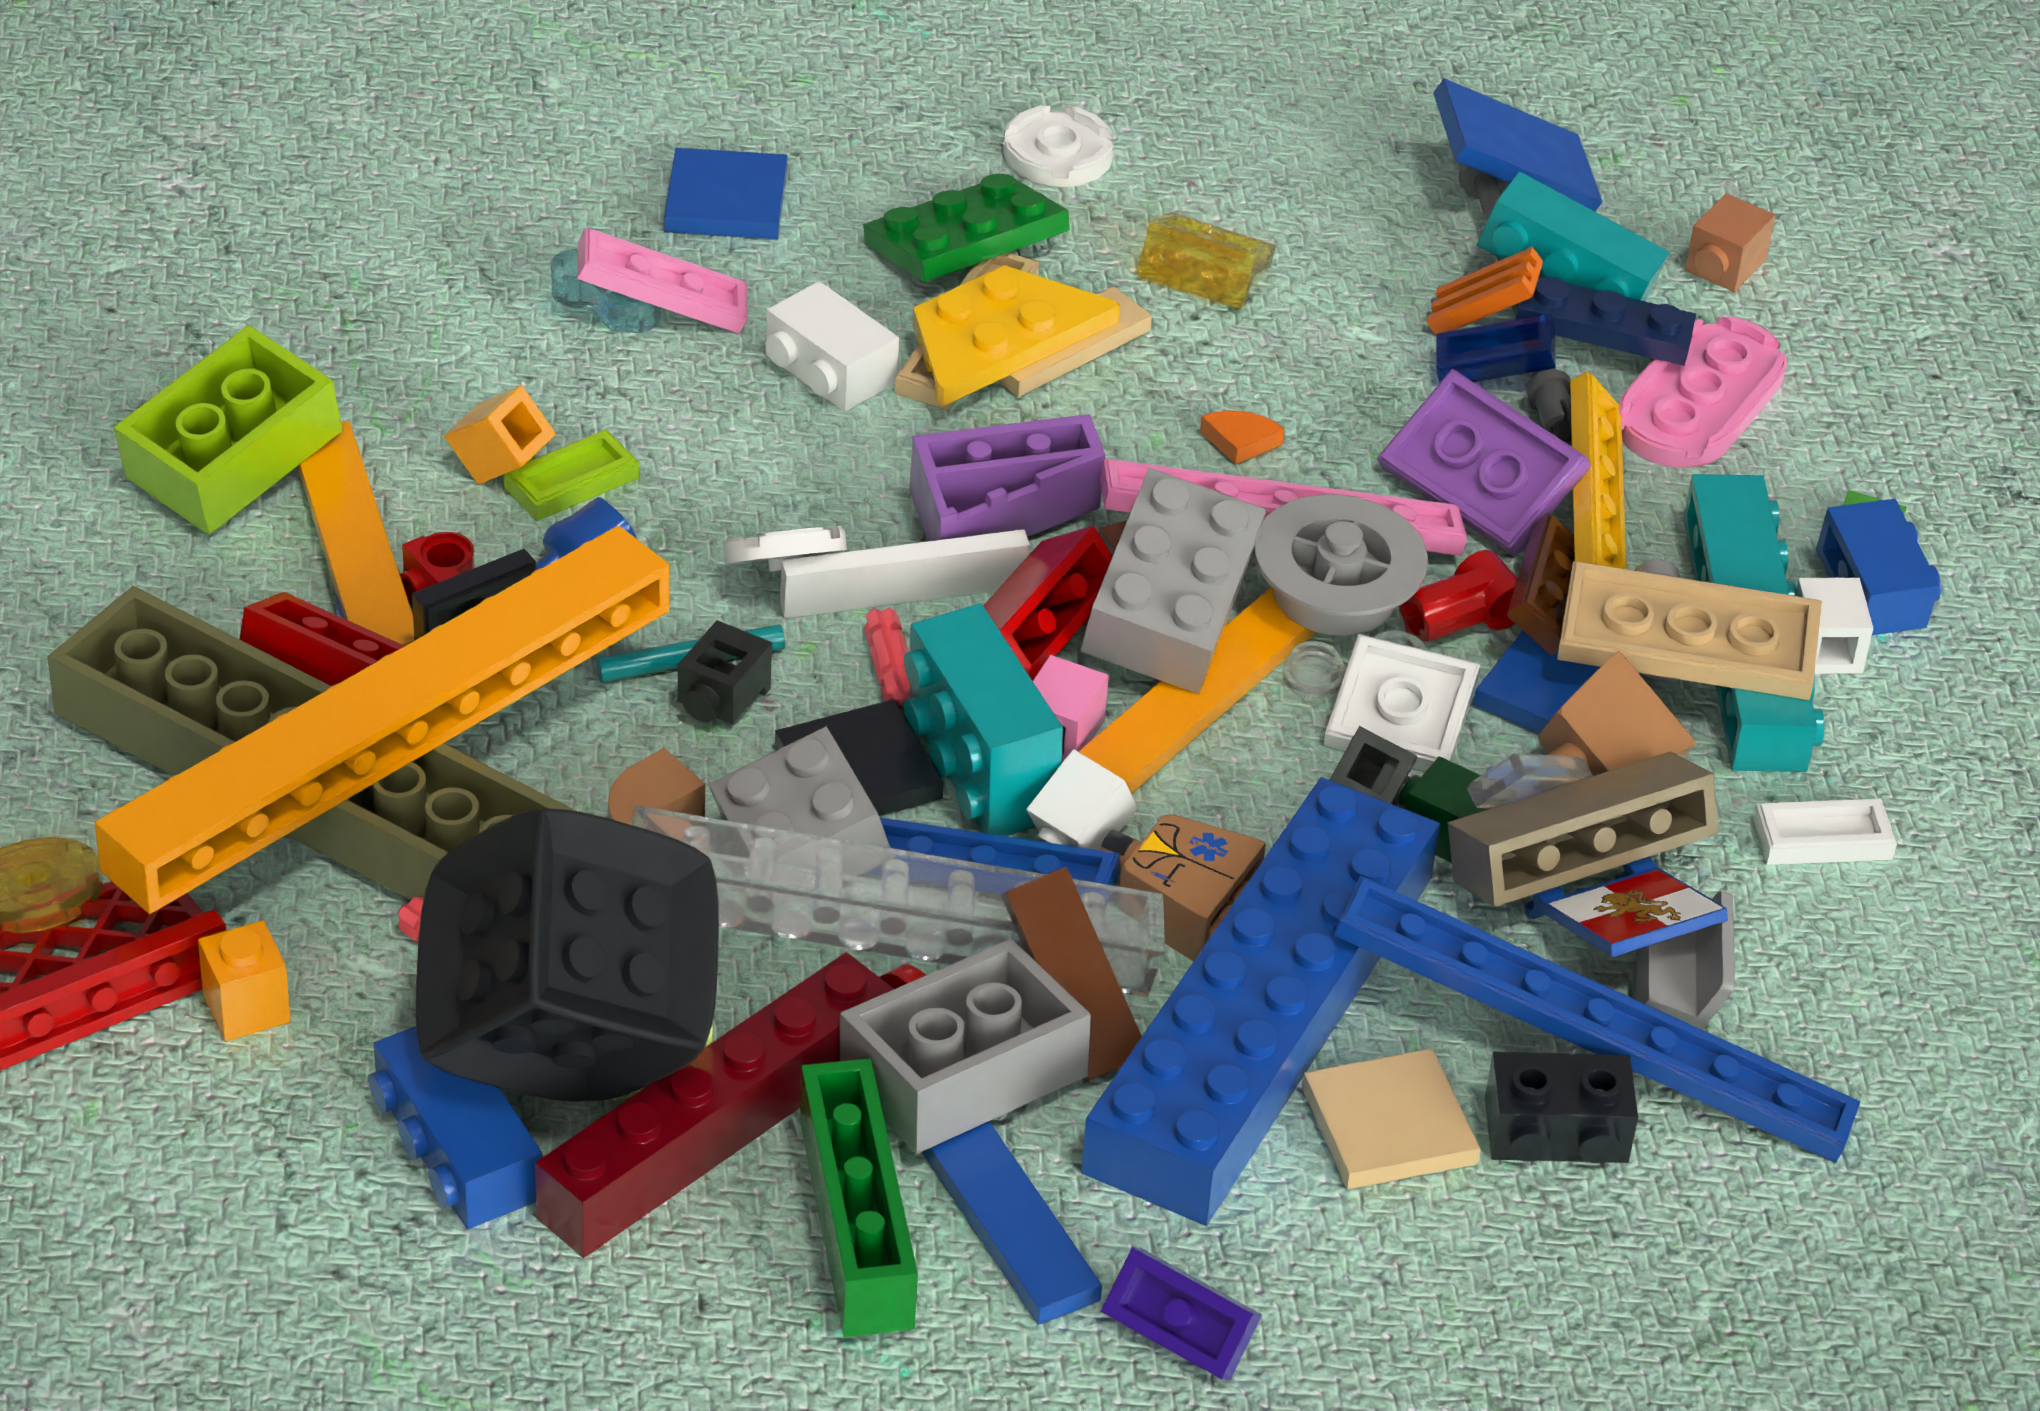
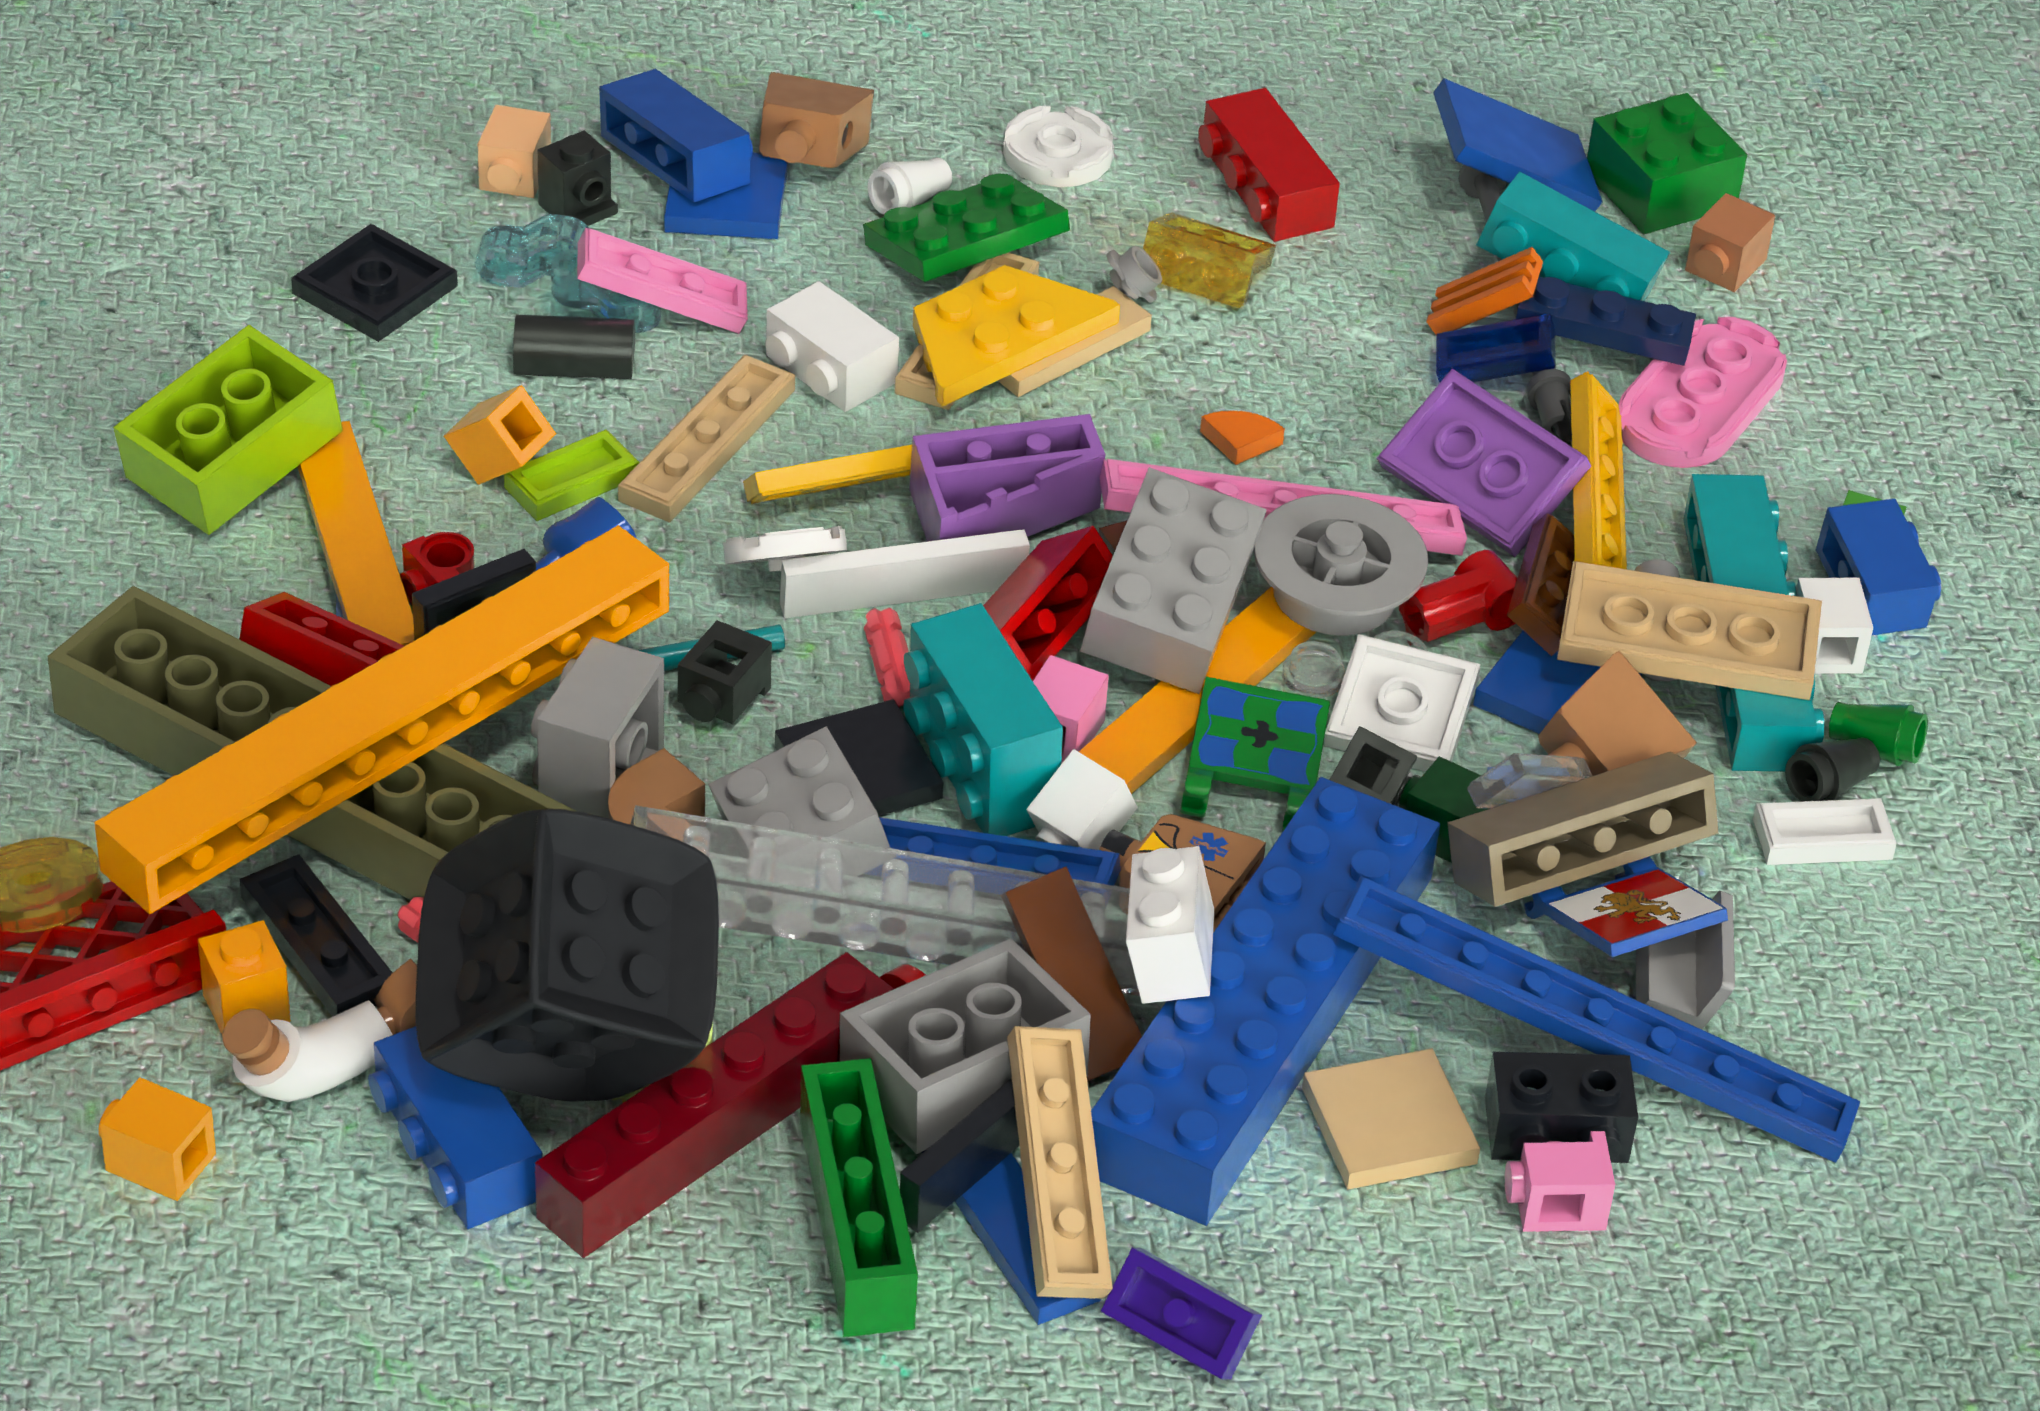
none -> light orange brick [99,1077,216,1201]
none -> white piece [222,958,417,1102]
none -> black plate [239,854,393,1017]
none -> black tile [291,224,458,342]
none -> clear light blue piece [475,214,589,288]
none -> light nougat brick [478,105,551,198]
none -> pearl dark grey brick [513,314,635,379]
none -> light grey brick [531,637,664,818]
none -> pearl dark grey brick [537,130,618,233]
none -> blue brick [599,69,753,202]
none -> tan tile [618,355,795,523]
none -> yellow tile [743,444,912,504]
none -> medium nougat torso [759,72,874,168]
none -> white cone [868,157,952,214]
none -> black tile [900,1078,1020,1233]
none -> tan tile [1007,1026,1113,1299]
none -> light grey plate [1107,246,1162,303]
none -> white brick [1126,846,1214,1004]
none -> green flag [1180,677,1330,832]
none -> red brick [1198,87,1340,242]
none -> bright pink brick [1505,1131,1615,1232]
none -> green brick [1587,93,1748,235]
none -> pearl dark grey cone [1785,737,1880,802]
none -> green cone [1829,702,1928,766]

